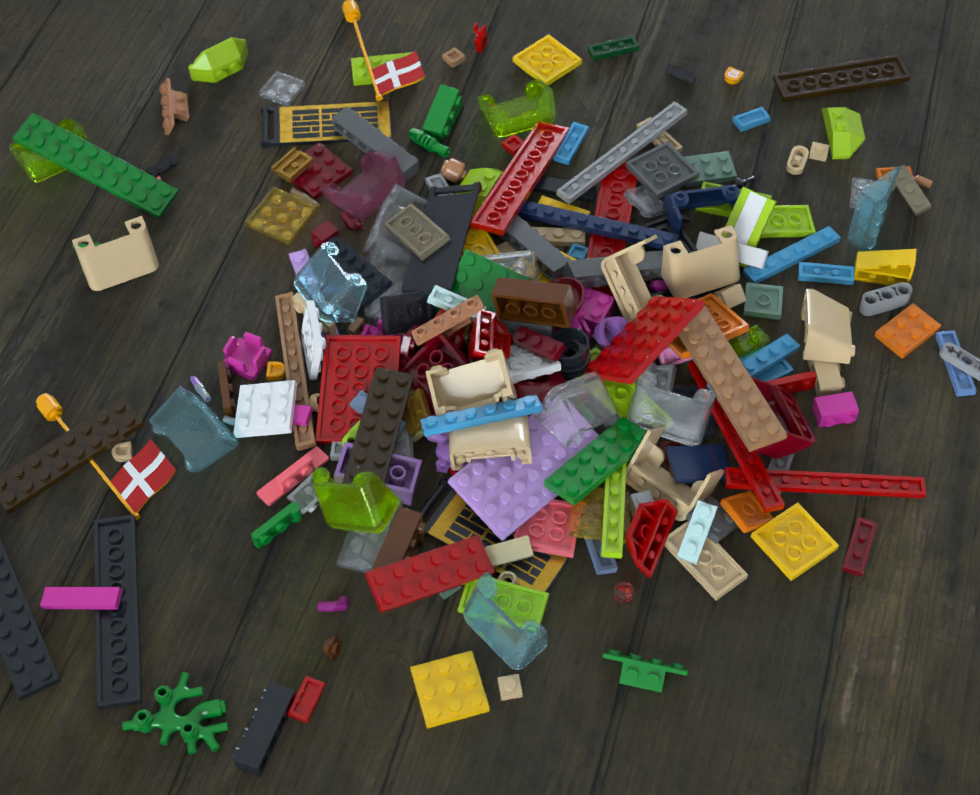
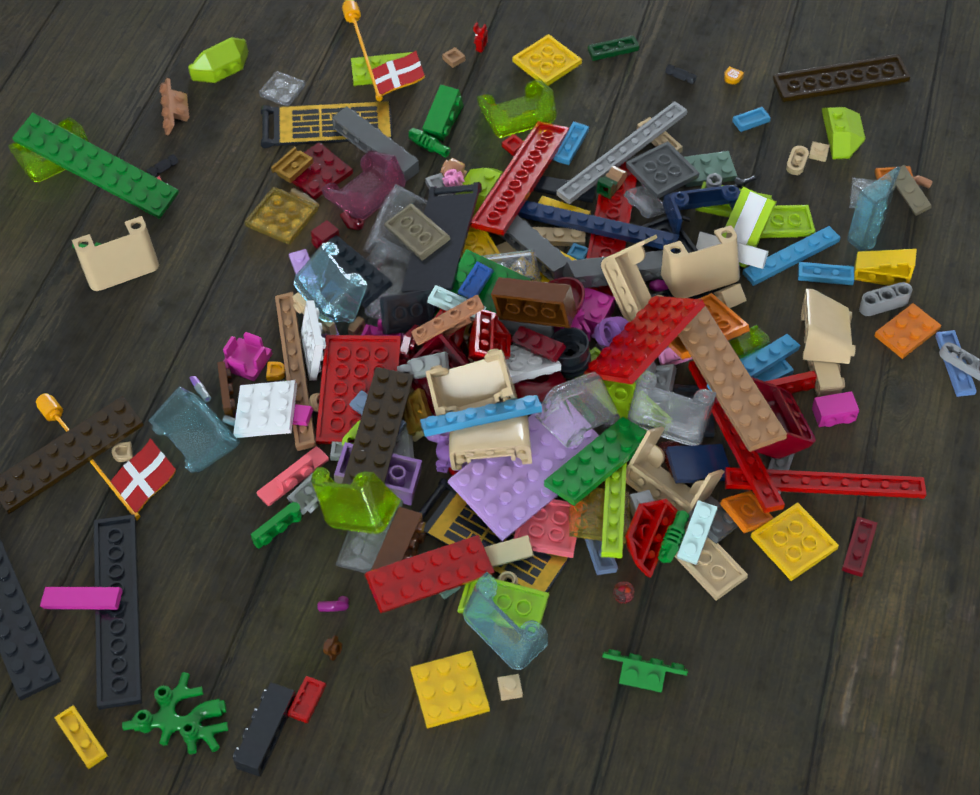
sand green plate [743,282,783,320] -> none
none -> yellow tile [54,705,107,769]
none -> light grey hinge [397,352,449,379]
none -> bright pink gear [442,169,465,187]
none -> blue plate [458,261,493,299]
none -> leg [597,166,627,199]
none -> green hinge [658,510,689,563]
none -> light grey bush [706,173,722,188]

